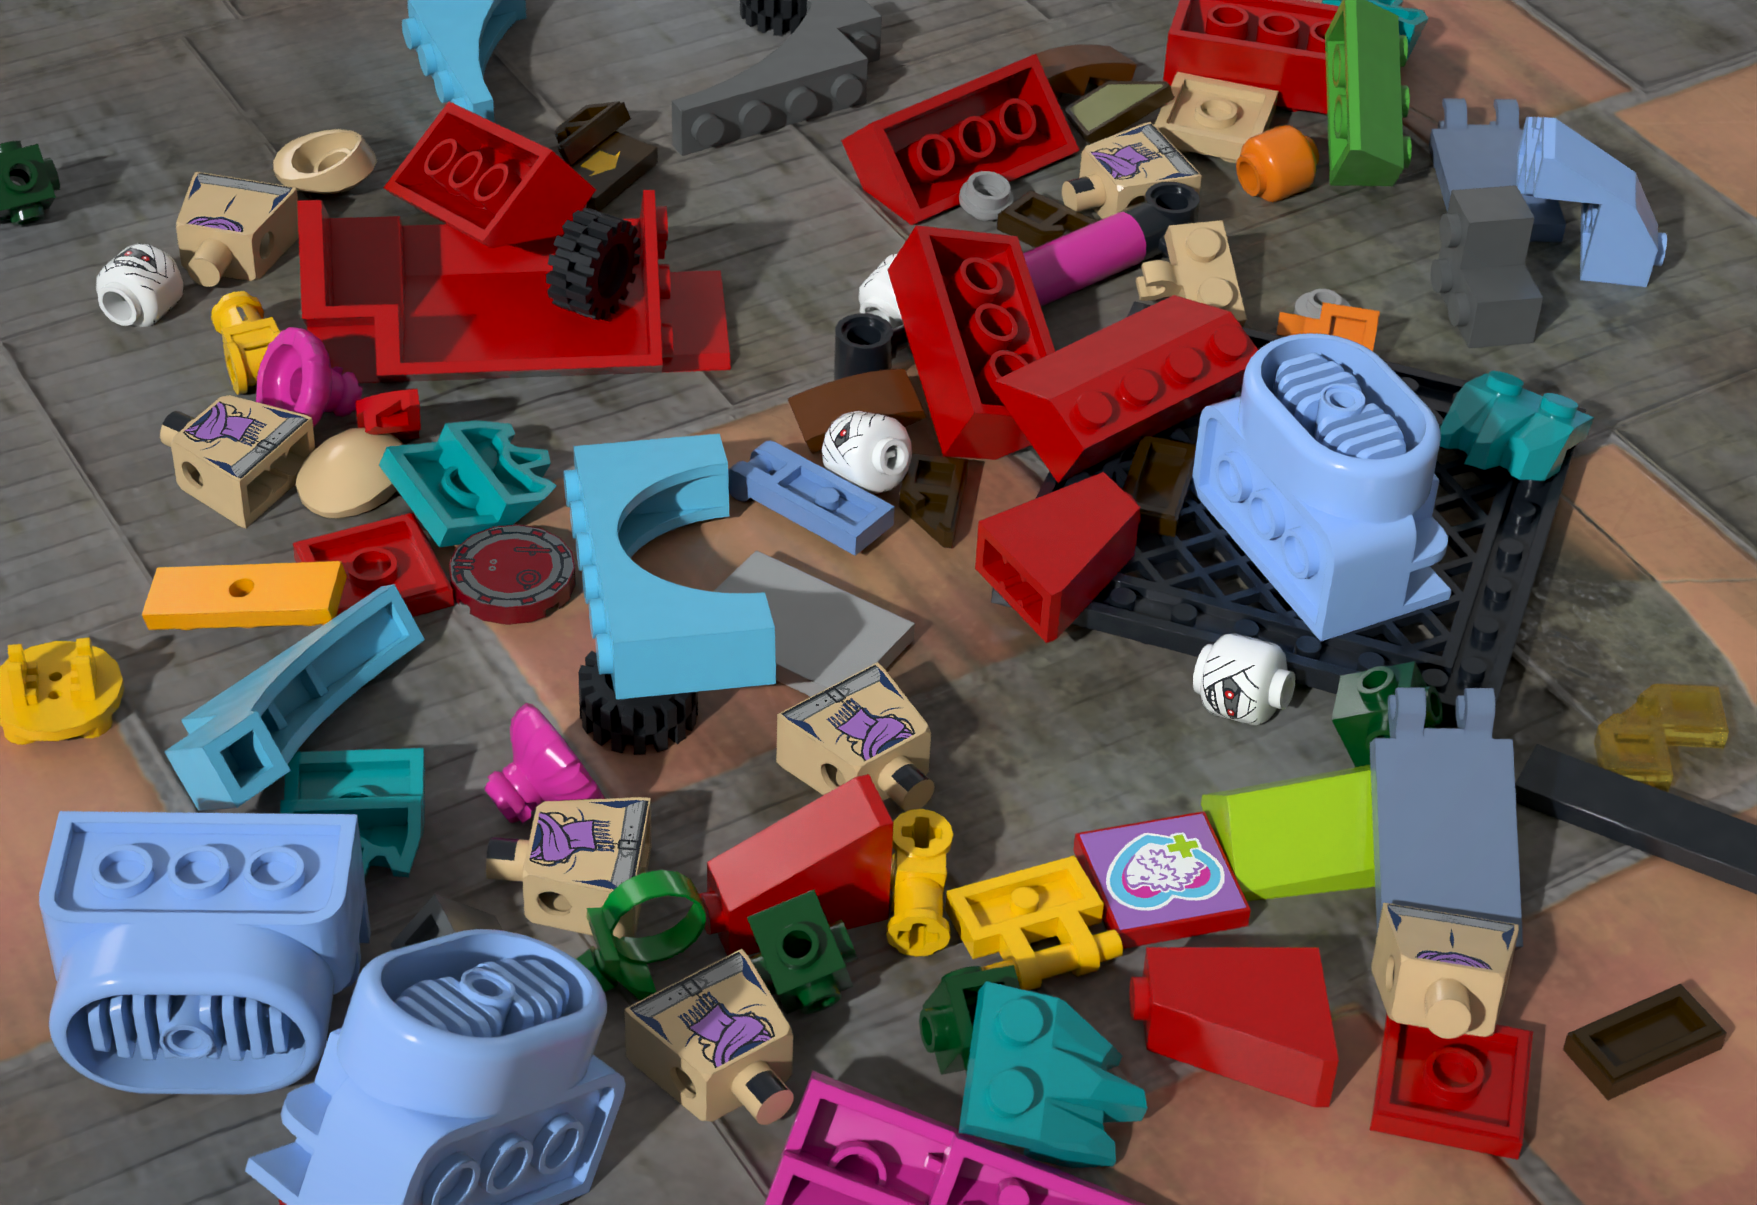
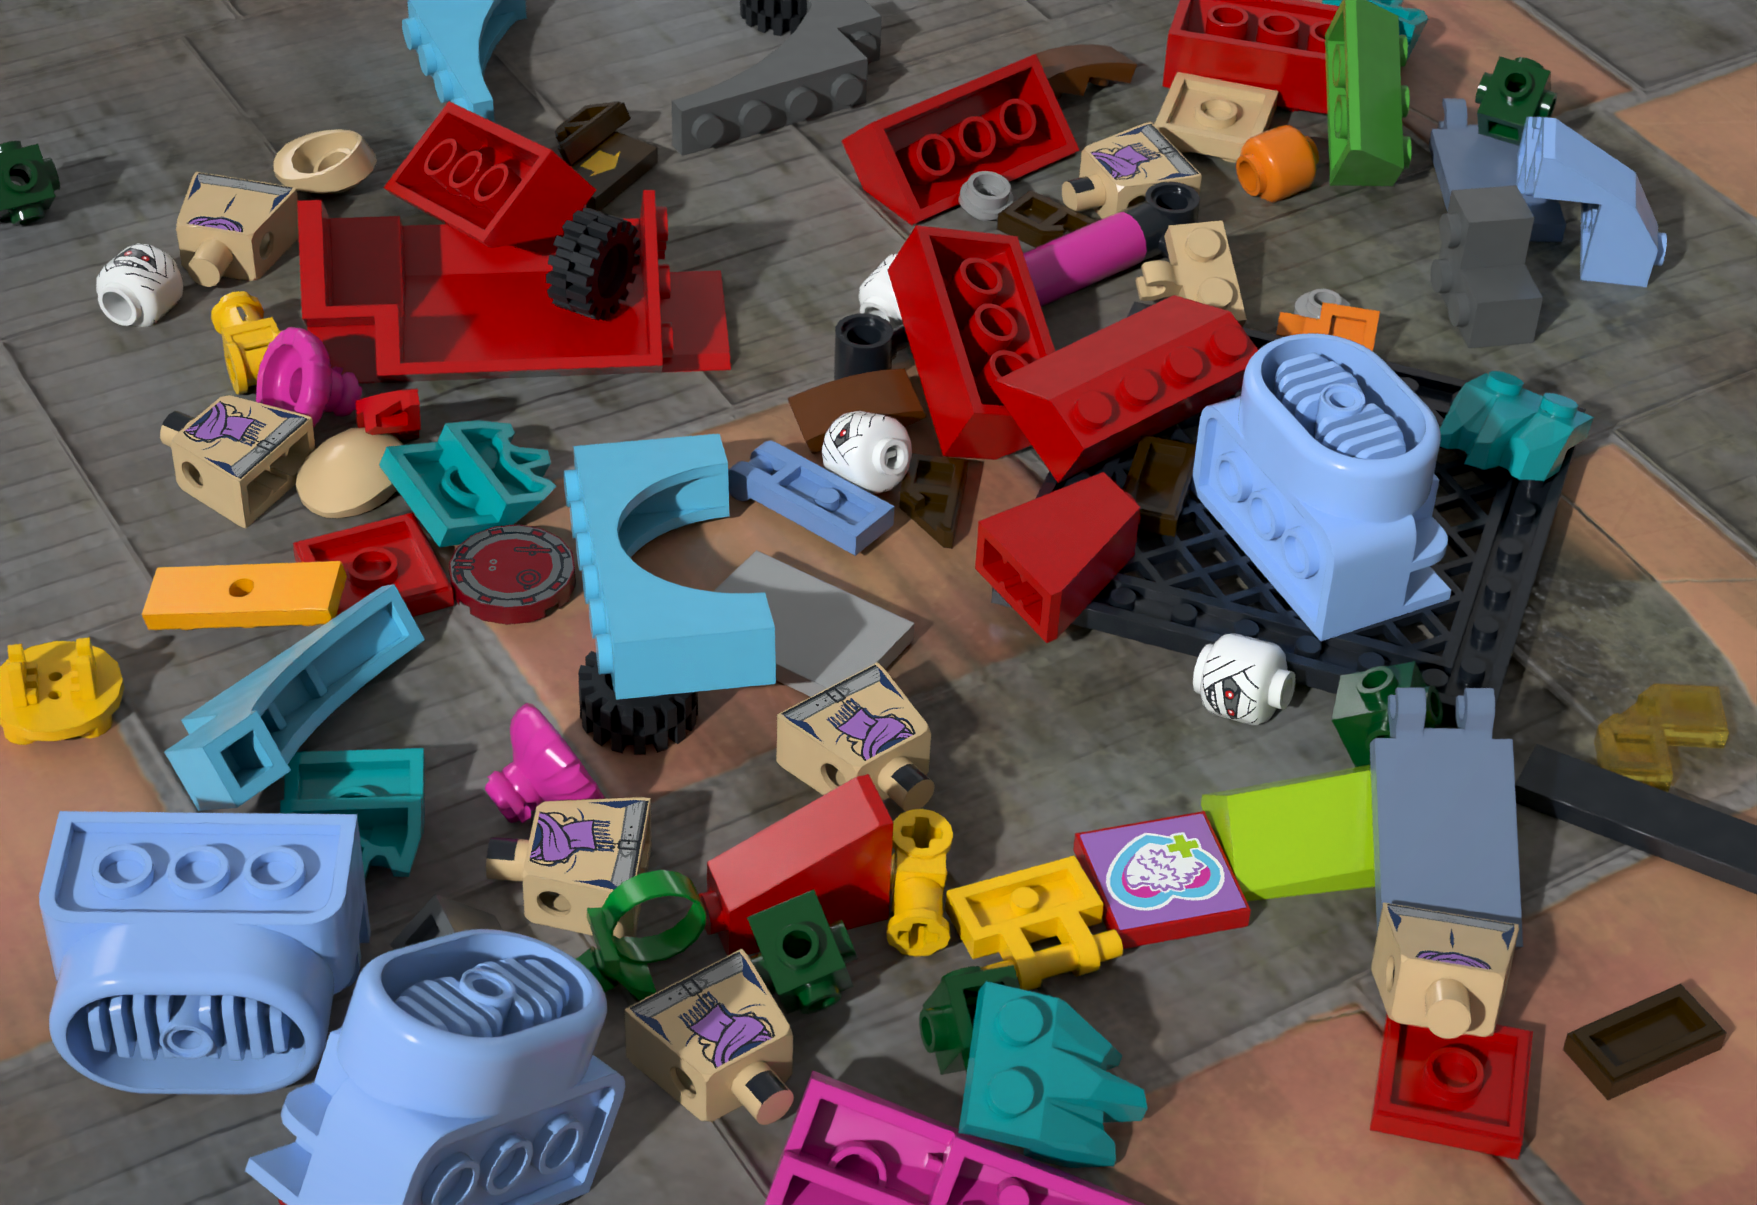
tile [1064,81,1175,145] -> none
red slope [1129,947,1339,1107] -> none
none -> dark green brick [1475,56,1557,146]

